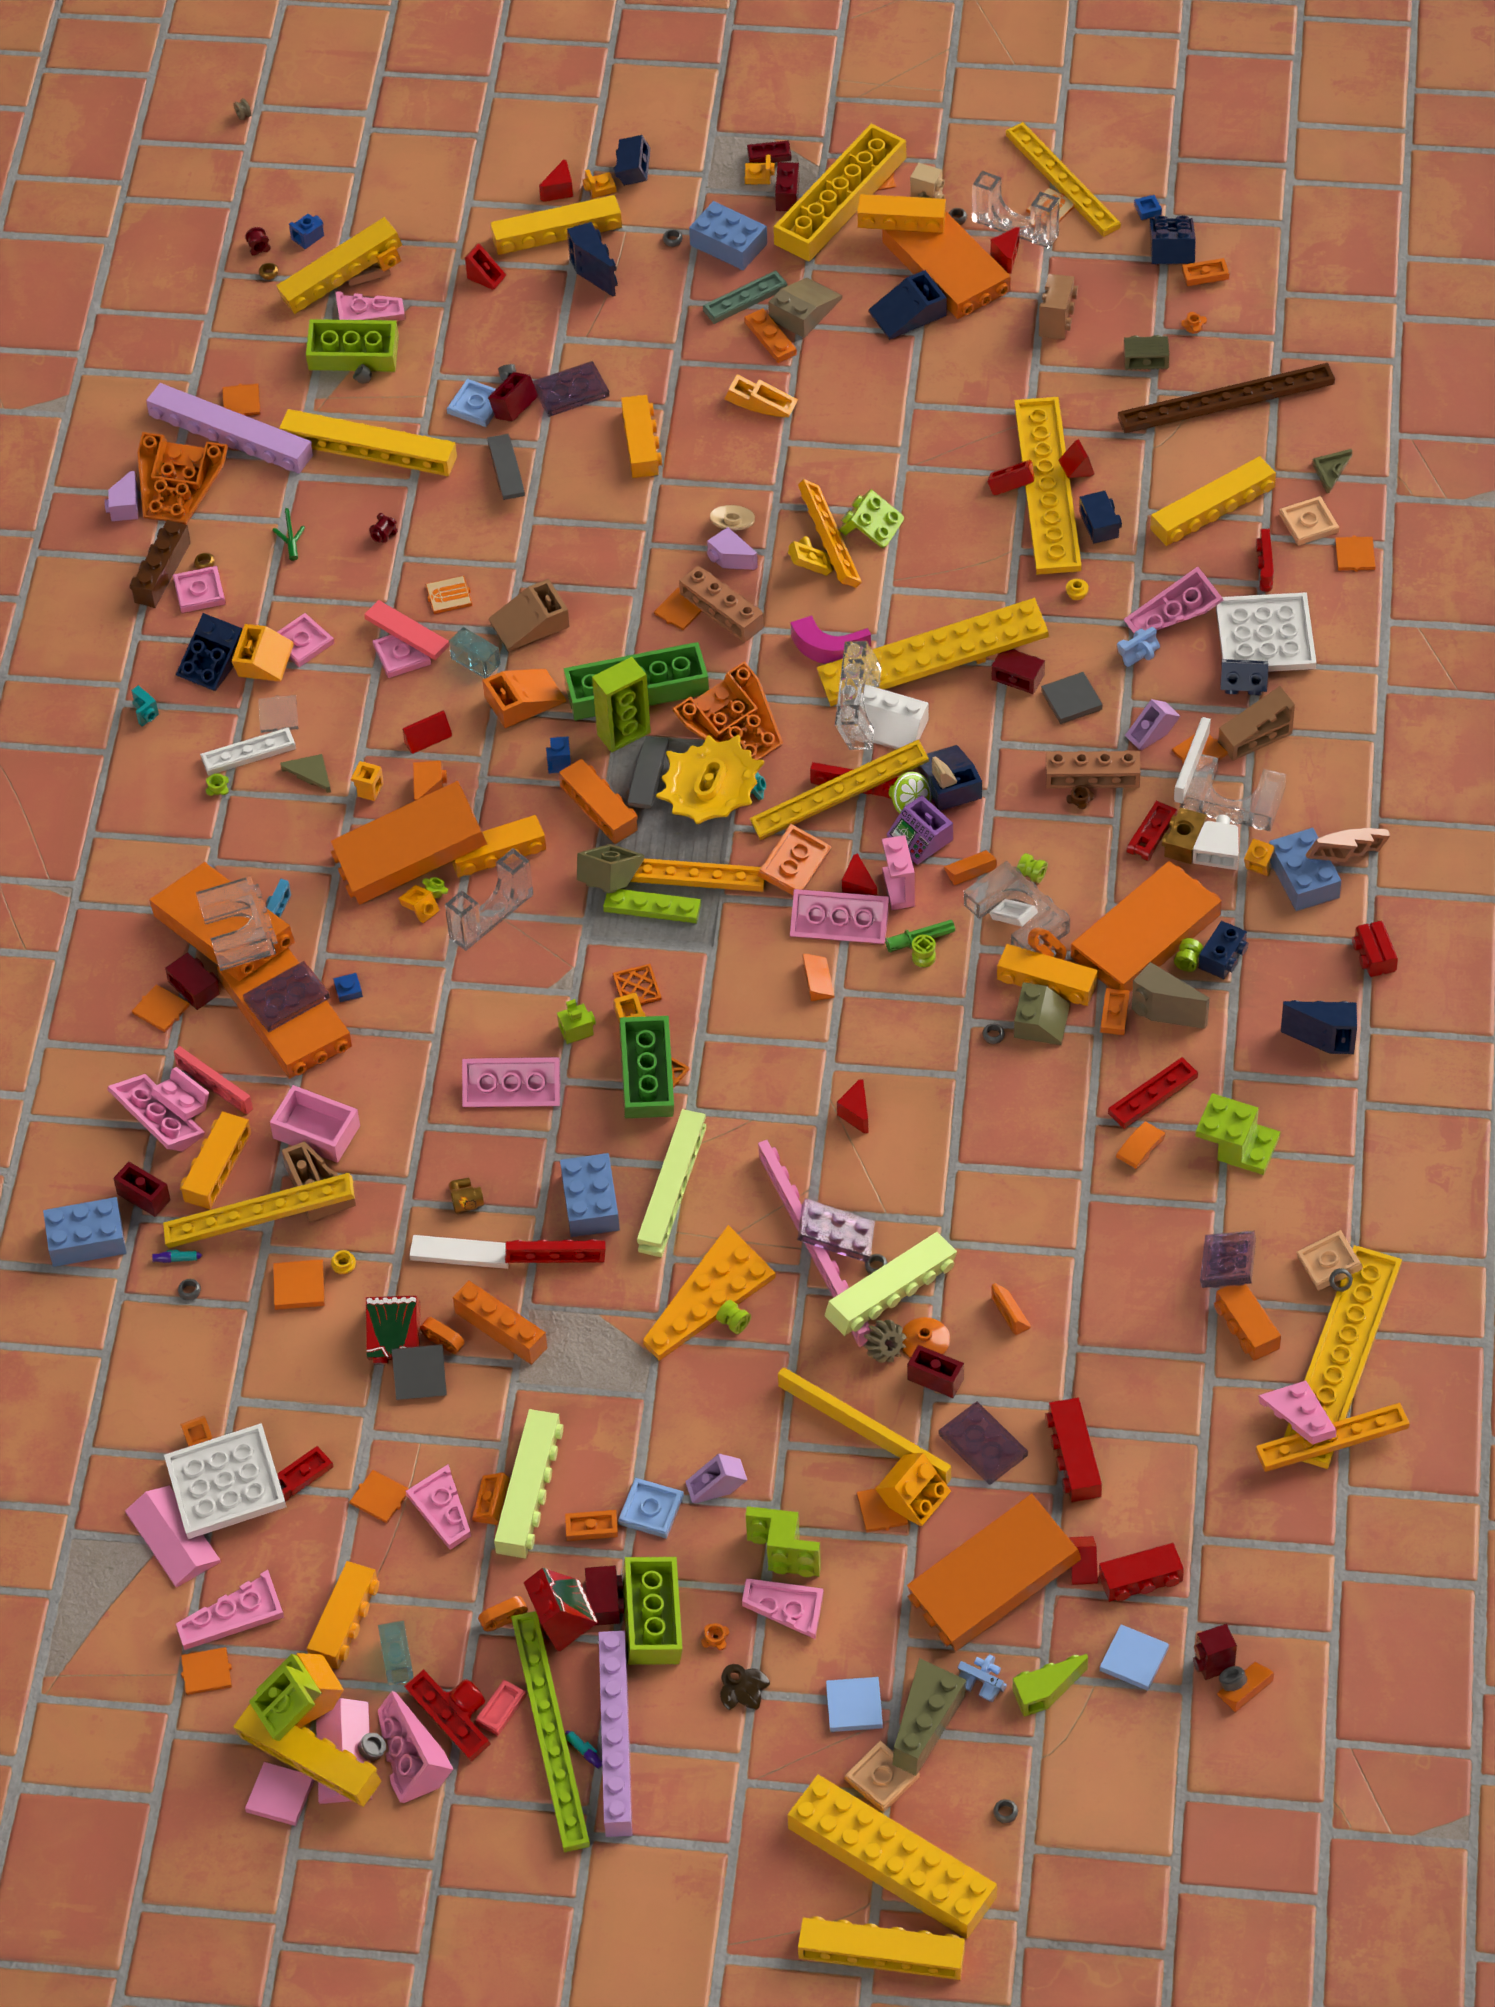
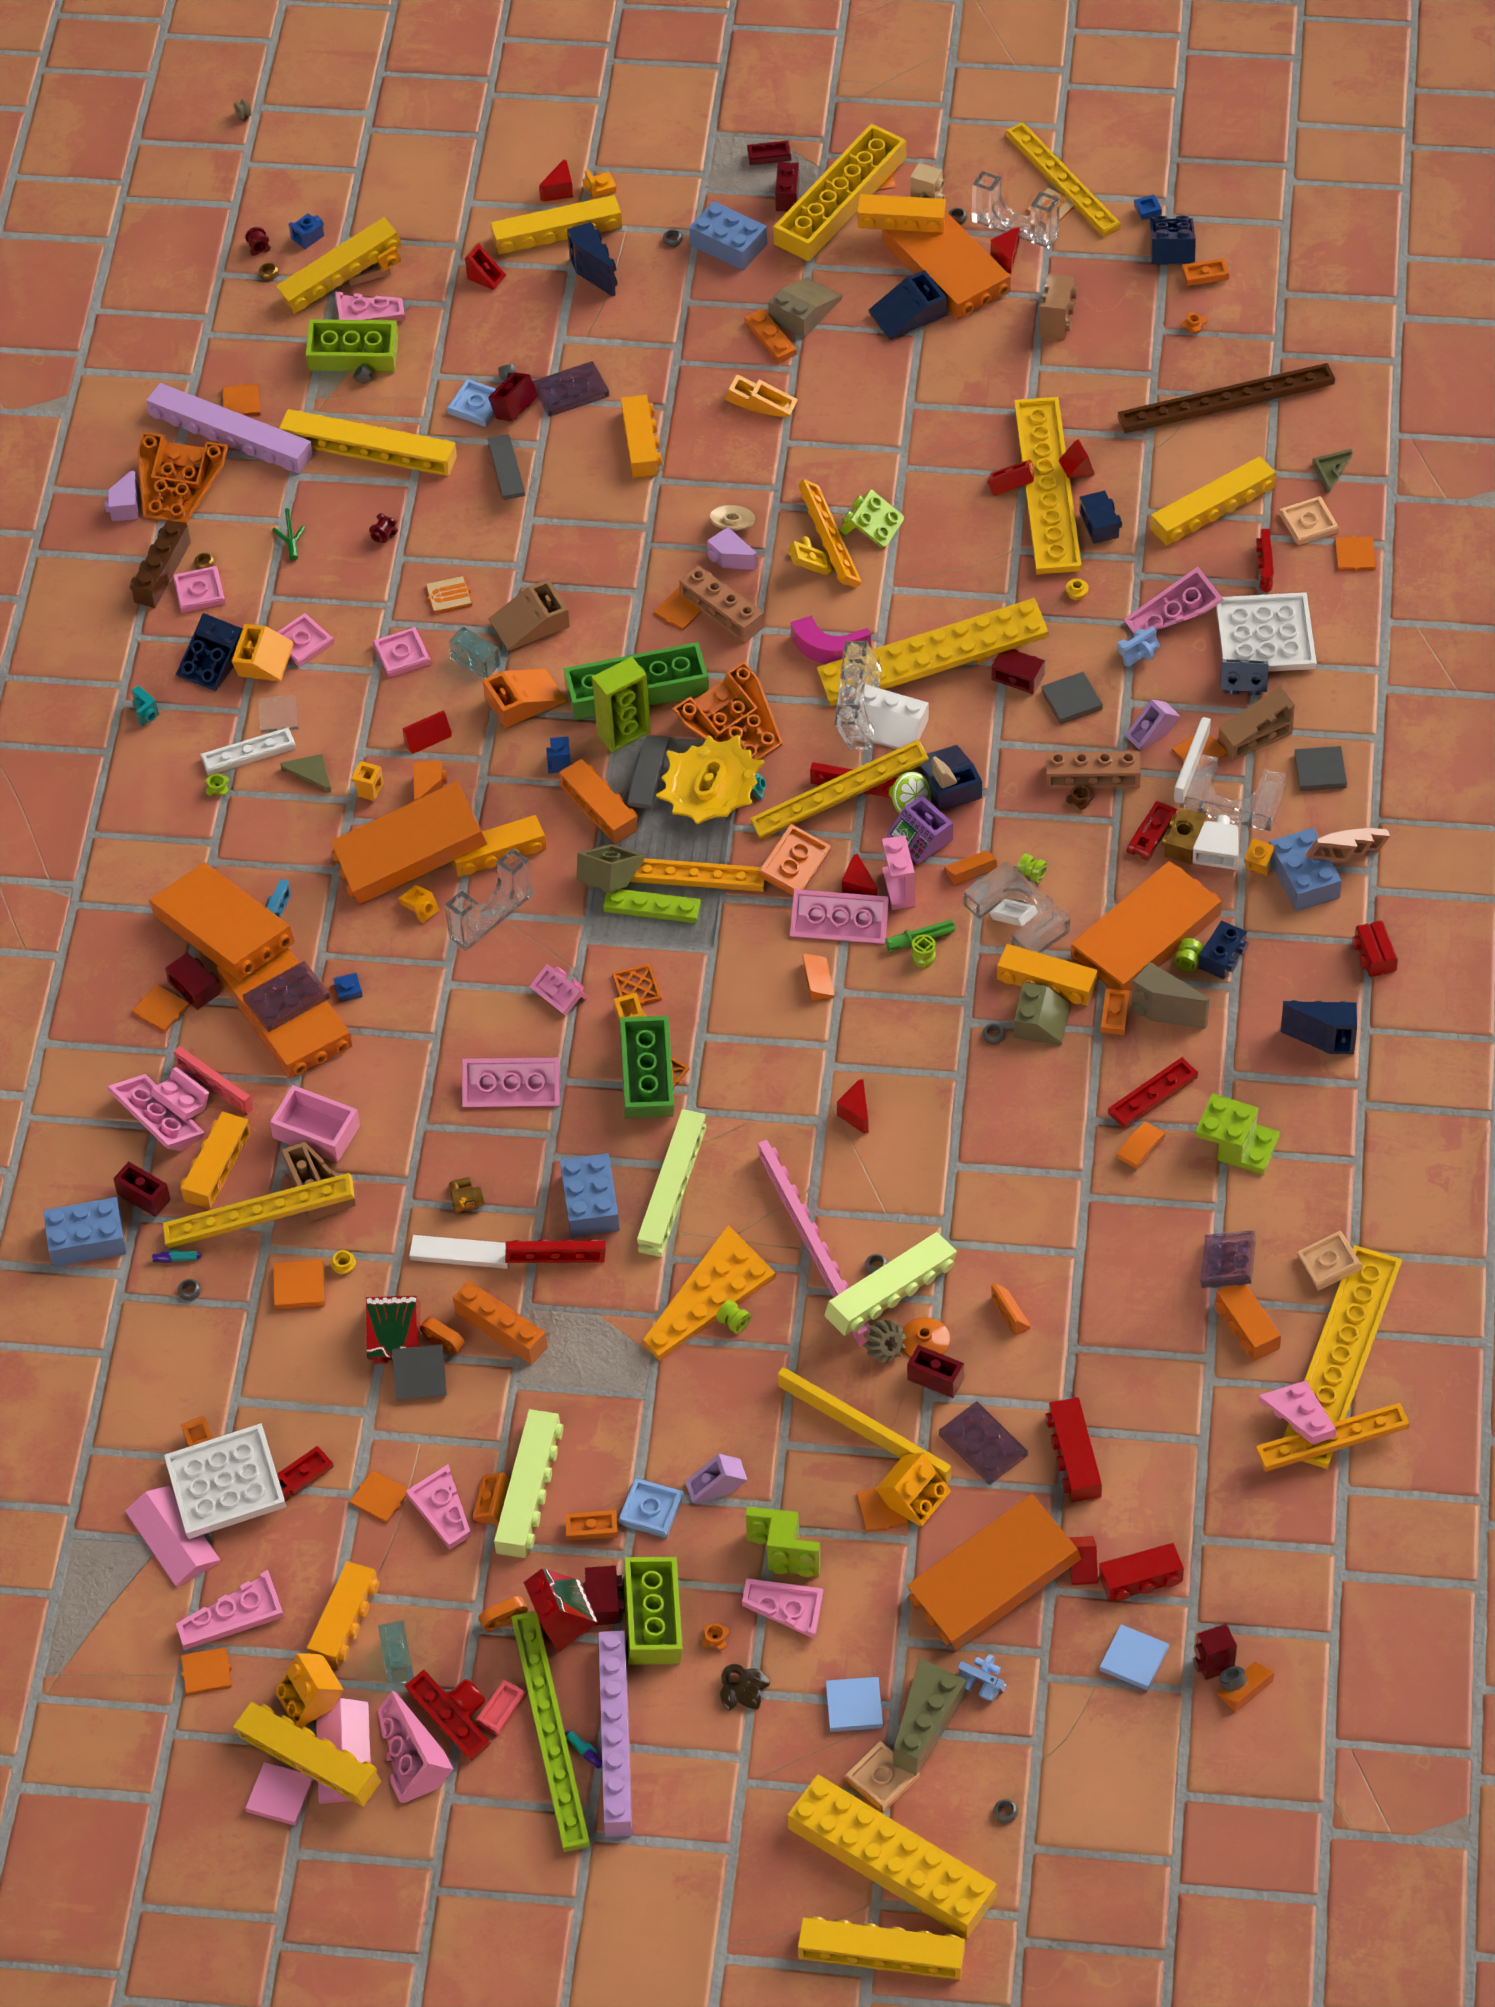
clear arch [196,876,278,971] -> none
lime bracket [249,1654,322,1741] -> none
tile [358,1733,386,1761] -> none
coral tile [364,600,450,660] -> none
lime plate [422,877,448,898] -> none
lime brick [557,999,596,1044] -> none
dark blue brick [614,135,650,186] -> none
sand green tile [703,270,788,324] -> none
light orange bracket [745,155,775,184] -> none
clear purple plate [797,1198,875,1263] -> none
lime slope [1012,1654,1088,1717] -> none
orange beam [1028,927,1067,960] -> none
olive brick [1123,335,1169,370] -> none
dark grey piece [1329,1268,1353,1292] -> none
none -> bright pink bracket [529,964,588,1015]
none -> dark grey tile [1294,746,1347,791]

